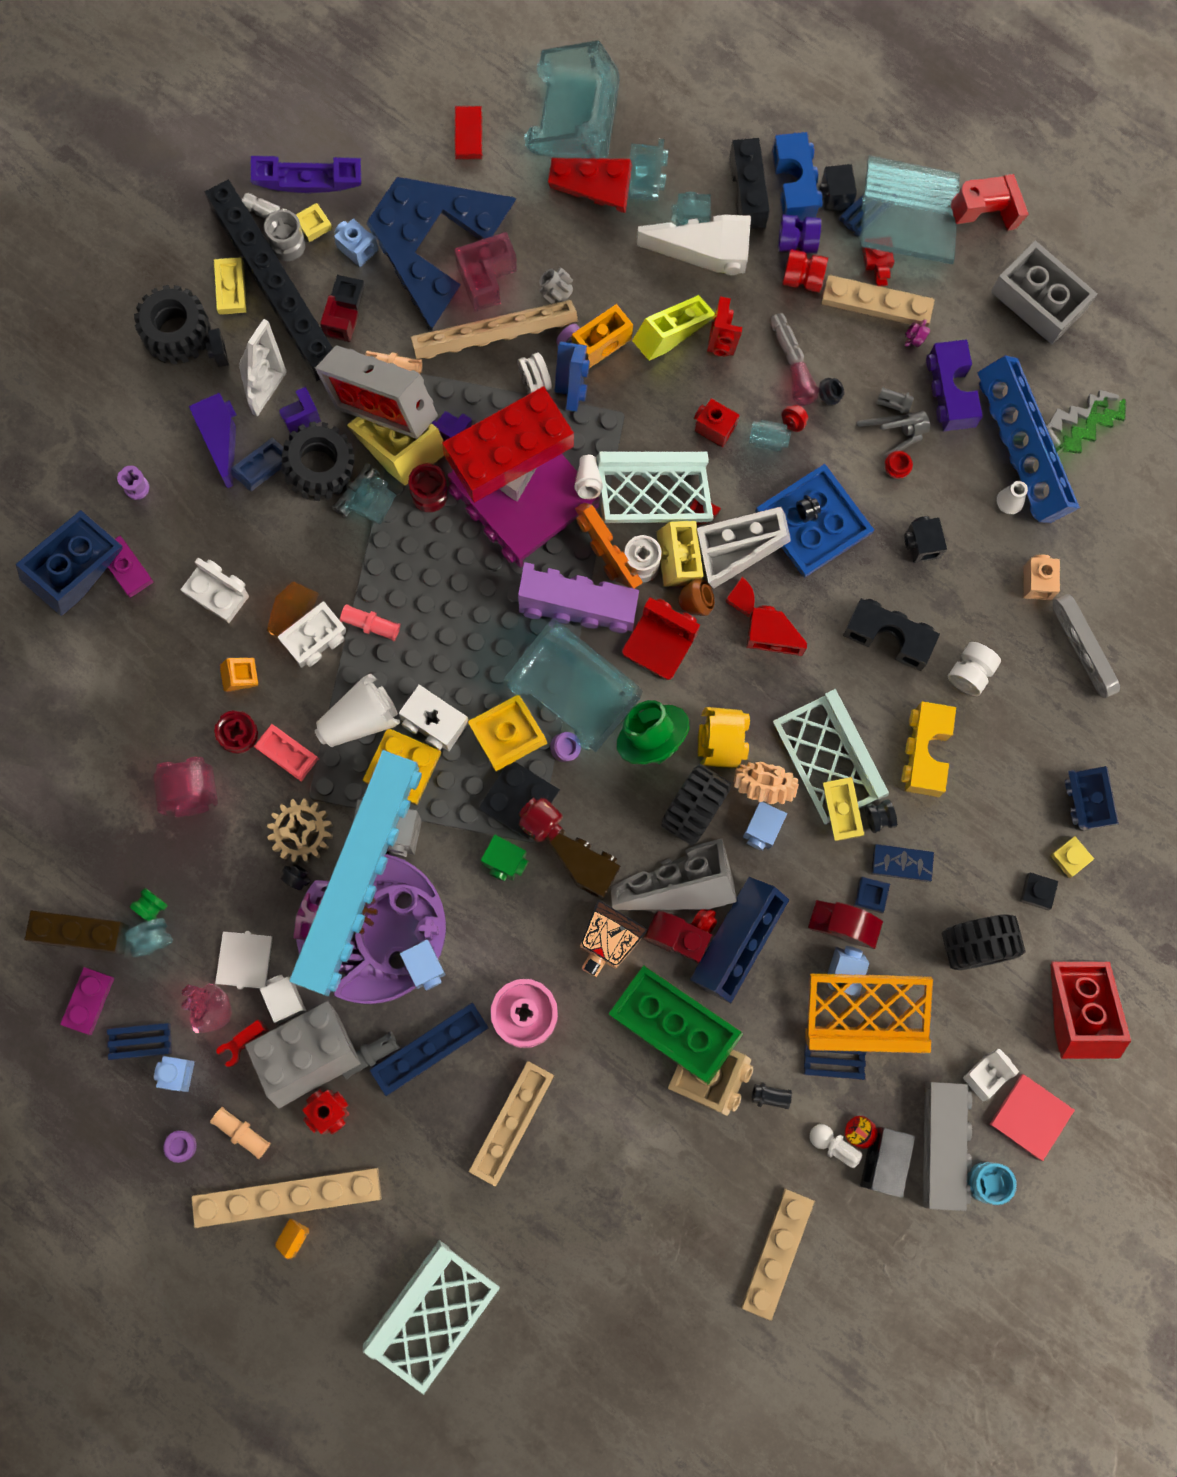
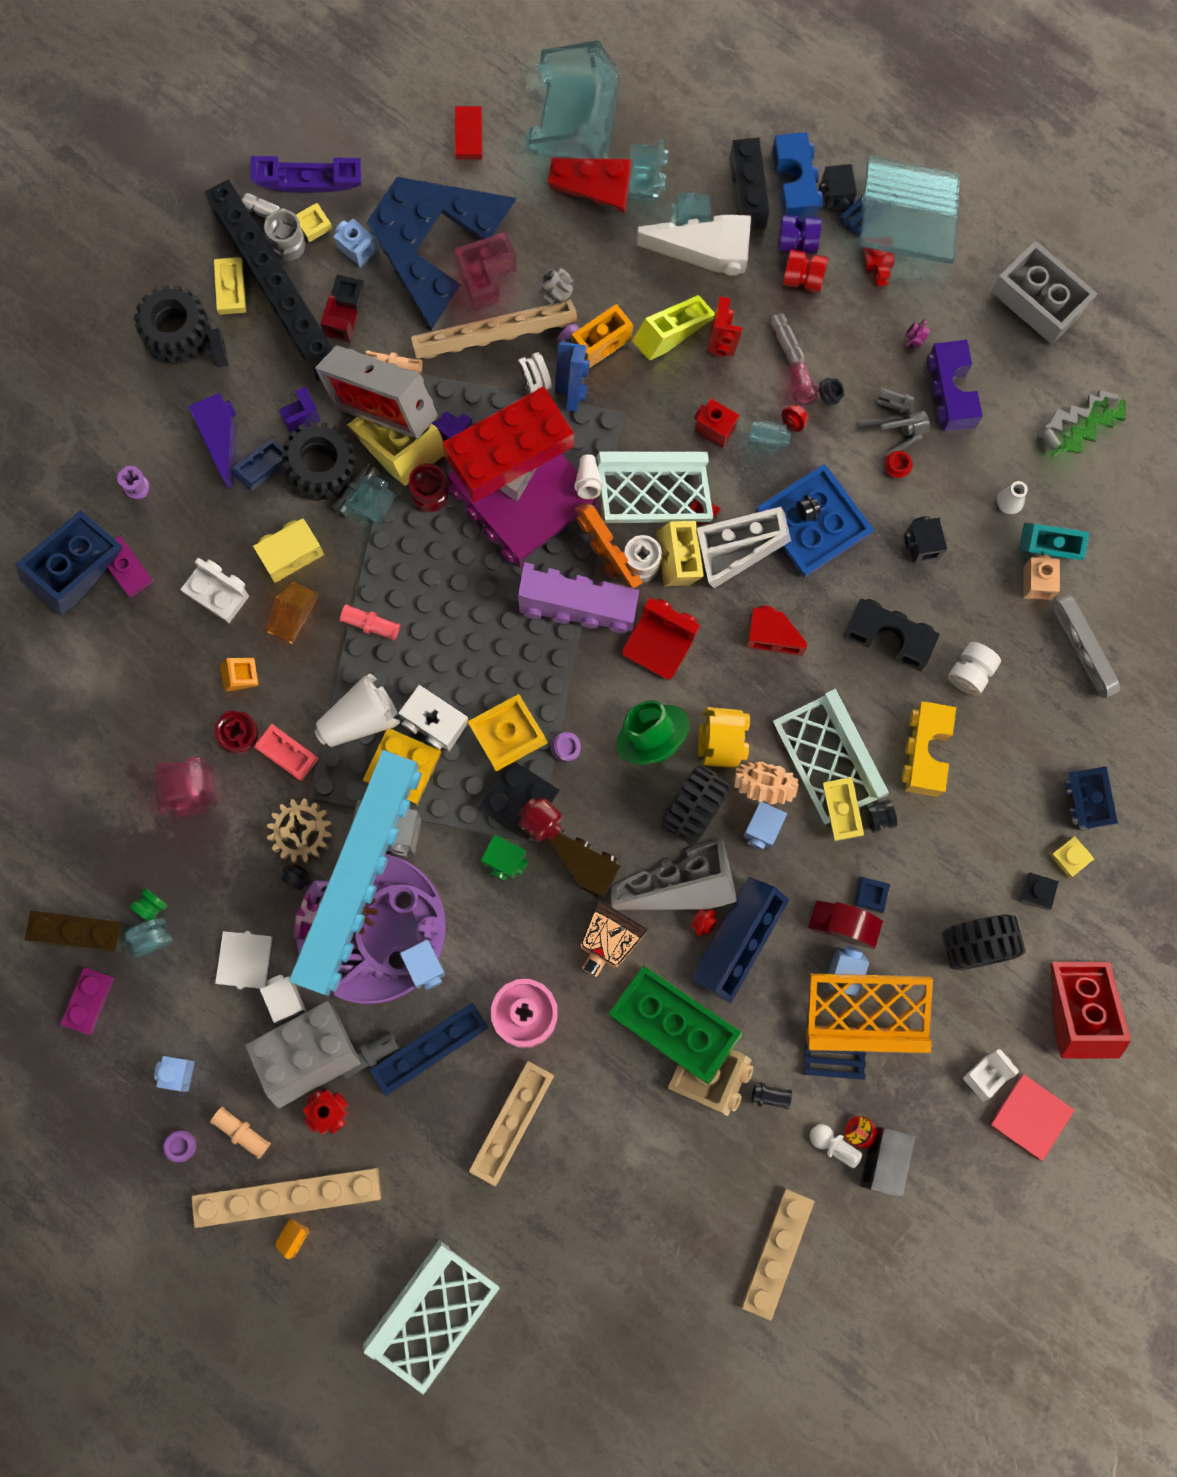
dark blue tile [107,1023,172,1060] -> none
clear pink piece [182,984,232,1033] -> none
red plate [216,1020,269,1067] -> none
white wedge [239,319,287,417] -> none
white bracket [278,601,346,668] -> none
clear light blue windscreen [504,619,642,752] -> none
dark red brick [643,910,712,963] -> none
dark orange cone [678,579,715,616] -> none
red tile [725,577,755,617] -> none
tan plate [821,275,935,327] -> none
dark blue tile [871,844,934,882] -> none
light grey brick [923,1082,972,1211] -> none
piece [950,174,1029,231] -> none
medium azure wheel [967,1162,1016,1205] -> none
blue brick [977,355,1080,523] -> none
none -> light yellow brick [253,518,324,583]
none -> teal brick [1019,522,1089,560]

